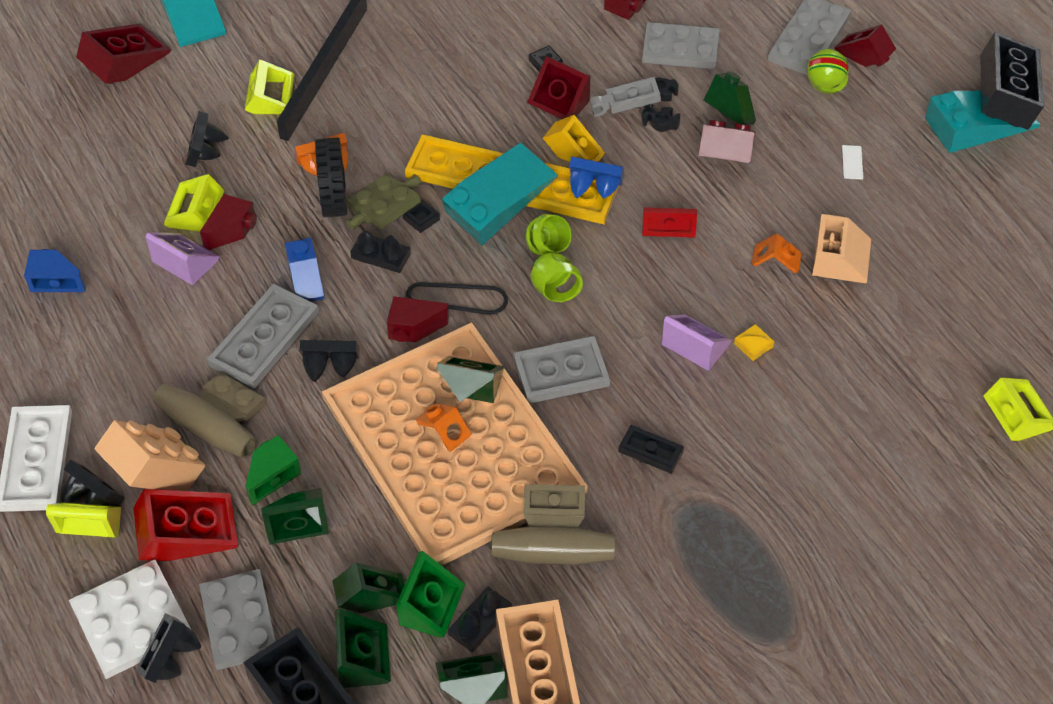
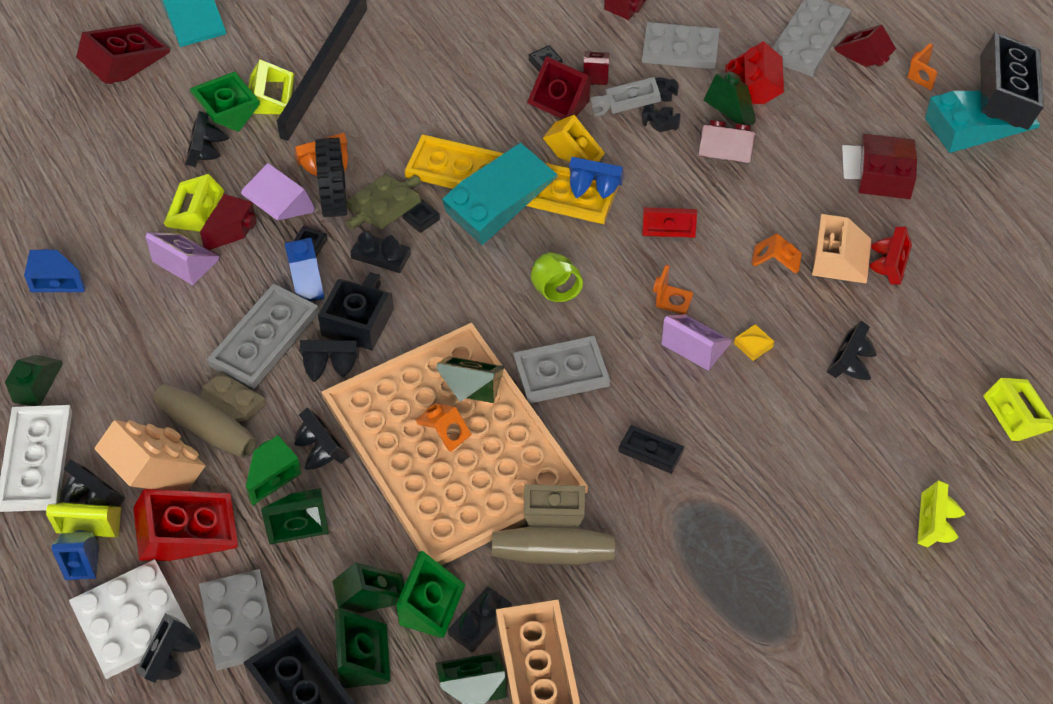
dark red slope [387,296,449,343] -> none
black piece [406,282,508,315] -> none
lime helmet [525,214,572,256] -> none
lime helmet [807,48,849,94] -> none
none -> dark green slope [5,355,63,406]
none -> blue slope [51,530,99,580]
none -> green slope [190,72,260,132]
none -> lavender slope [241,163,315,221]
none -> black tile [294,226,328,258]
none -> black tile [294,407,350,470]
none -> black hinge [318,272,394,351]
none -> dark red slope [583,51,610,85]
none -> orange bracket [653,265,693,314]
none -> red slope [725,41,784,104]
none -> black tile [827,321,877,380]
none -> dark red slope [858,133,917,200]
none -> red tile [869,226,912,285]
none -> orange bracket [907,43,937,90]
none -> neon yellow tile [917,480,965,548]

